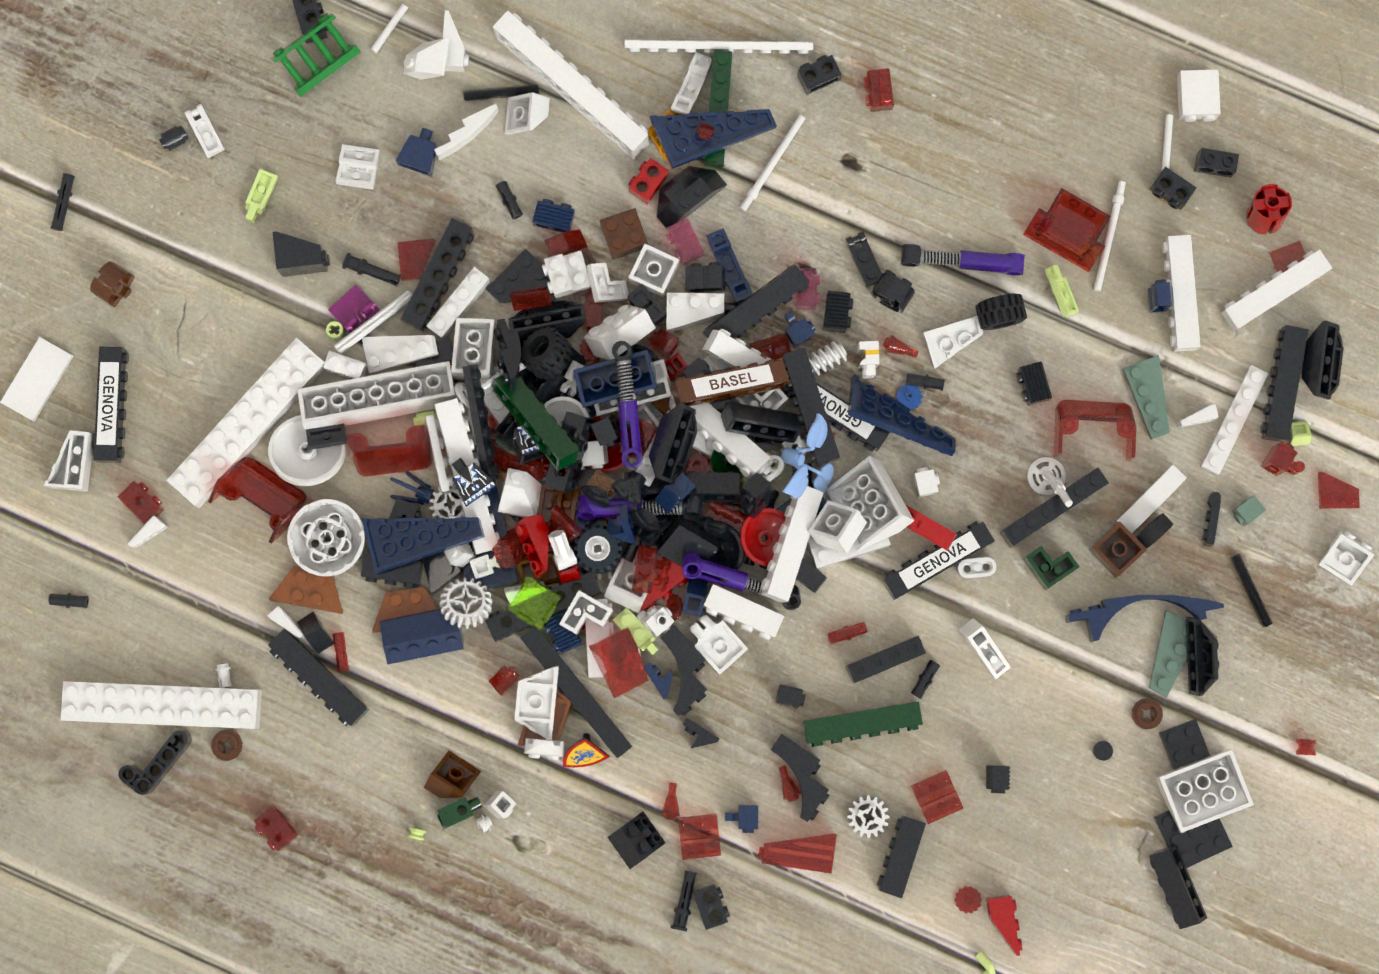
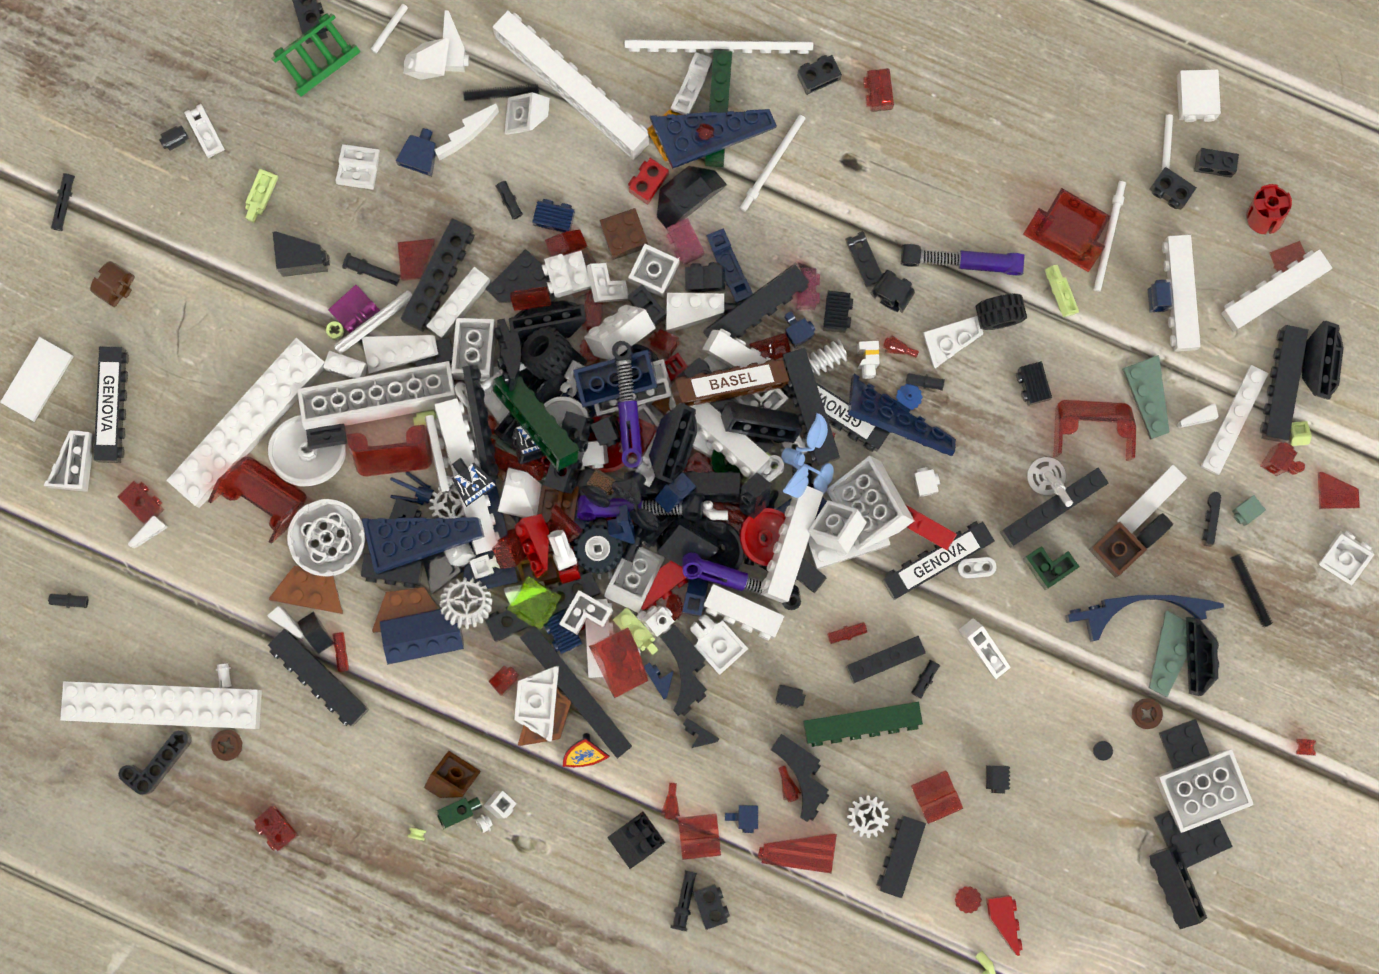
white slope [524,738,565,760] -> none
clear red brick [631,546,671,593] -> none
none -> white arm [702,501,728,520]

